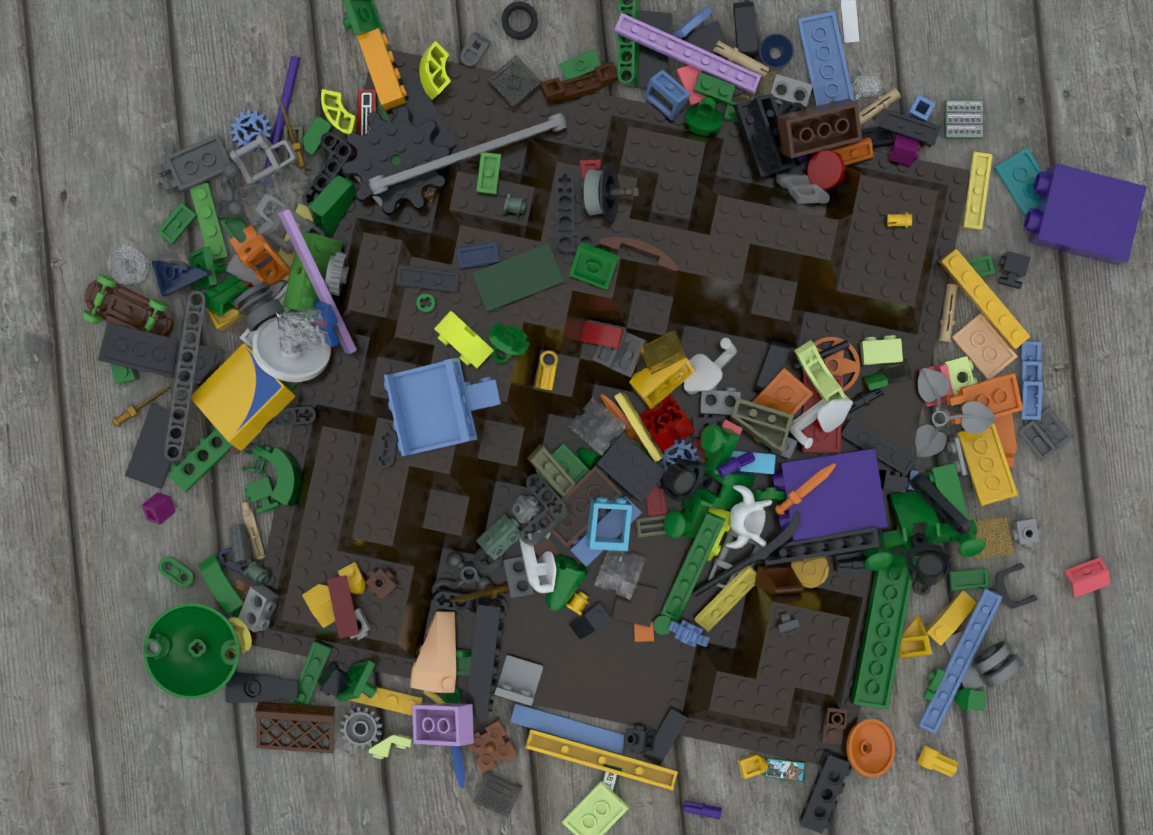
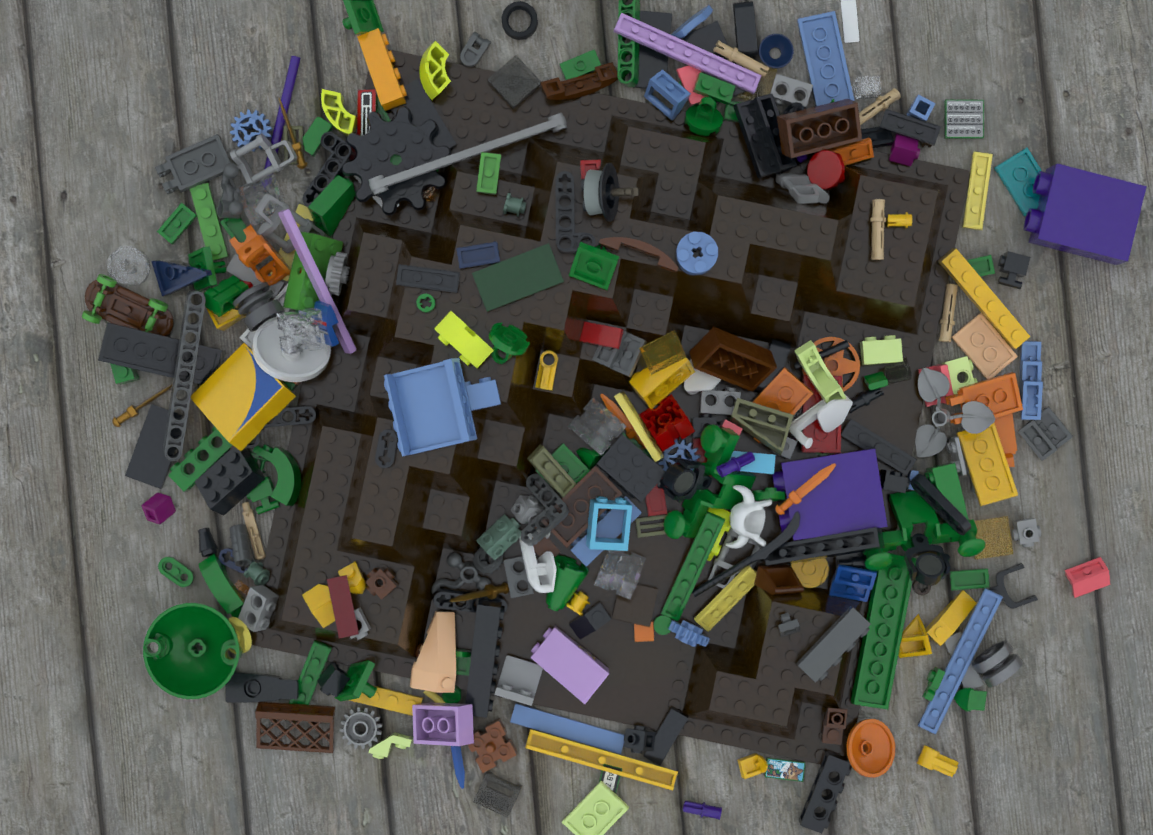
none -> black brick [195,447,266,516]
none -> black cone [198,528,218,557]
none -> lavender slope [531,626,609,704]
none -> medium blue brick [676,232,718,275]
none -> reddish brown brick [689,327,777,392]
none -> dark grey brick [796,606,871,683]
none -> blue slope [829,564,877,602]
none -> tan pin [870,199,886,260]

